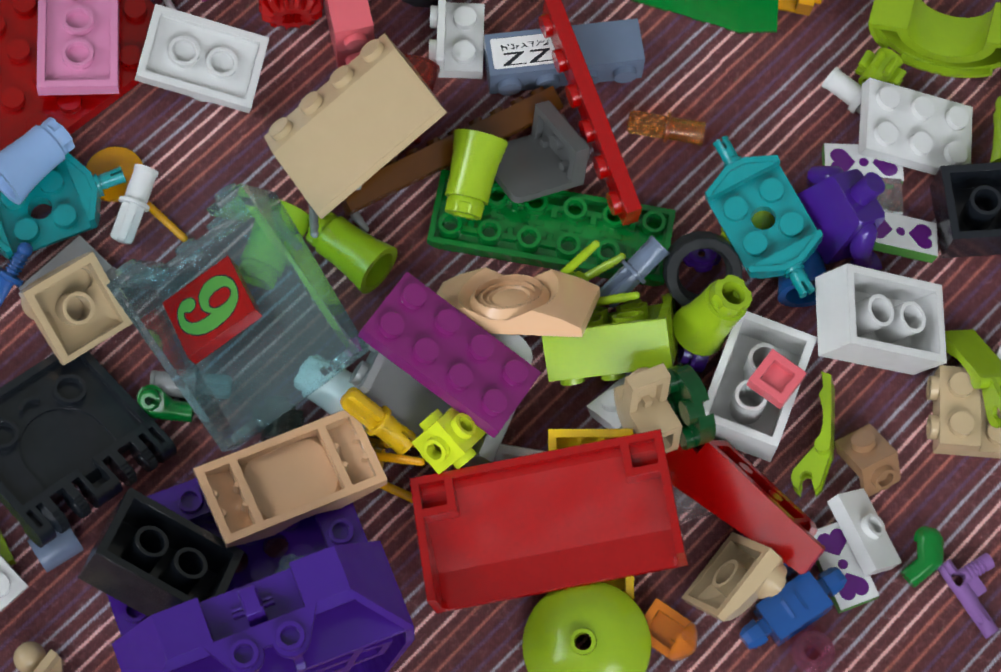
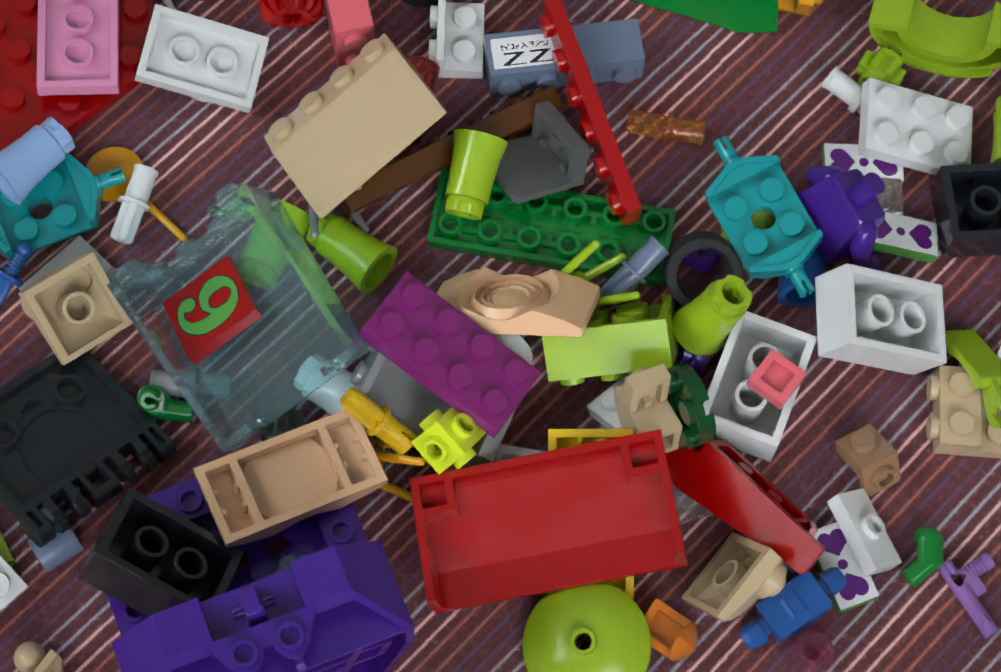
lime arm [791,371,835,498] -> none

